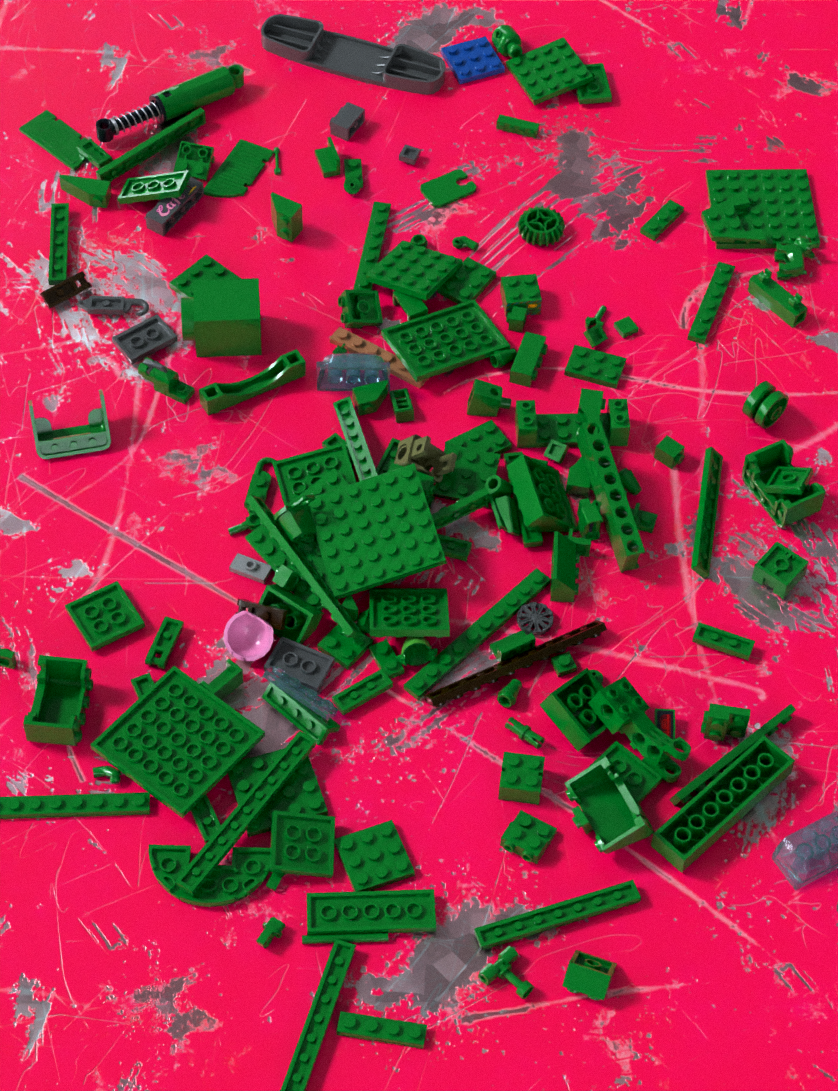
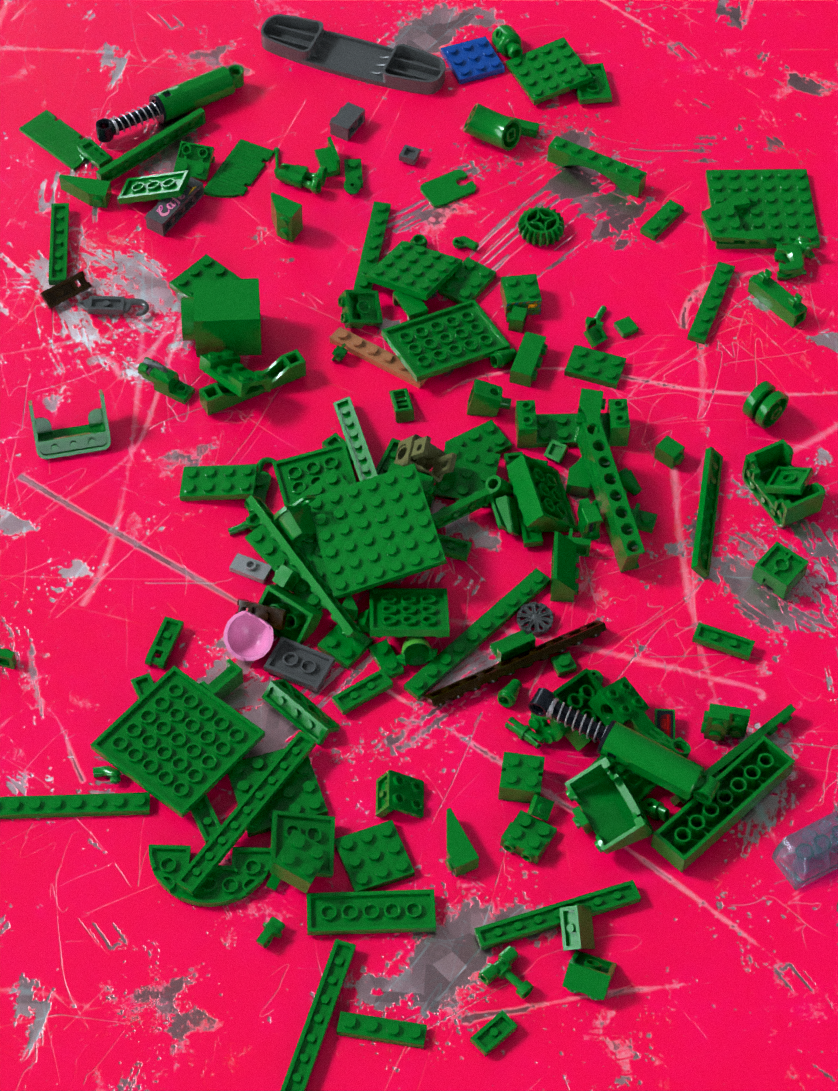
green windscreen [23,655,94,746] -> none
green plate [65,581,145,652] -> none
dark grey plate [112,314,177,364] -> none
clear light blue plate [262,666,339,721] -> none
green bar [302,933,388,944] -> none
clear light blue windscreen [316,353,390,391] -> none
green slope [352,380,388,416] -> none
none -> green plate [179,464,259,501]
none -> green piece [199,349,272,397]
none -> green brick [269,829,330,893]
none -> green piece [275,163,328,194]
none -> green bracket [375,770,424,818]
none -> green slope [445,808,479,877]
none -> green brick [463,103,522,151]
none -> green plate [470,1010,518,1057]
none -> green plate [527,794,554,821]
none -> green piece [528,688,720,804]
none -> green plate [528,712,568,744]
none -> green arch [547,136,647,198]
none -> green panel [559,905,595,951]
none -> green piece [639,798,670,822]

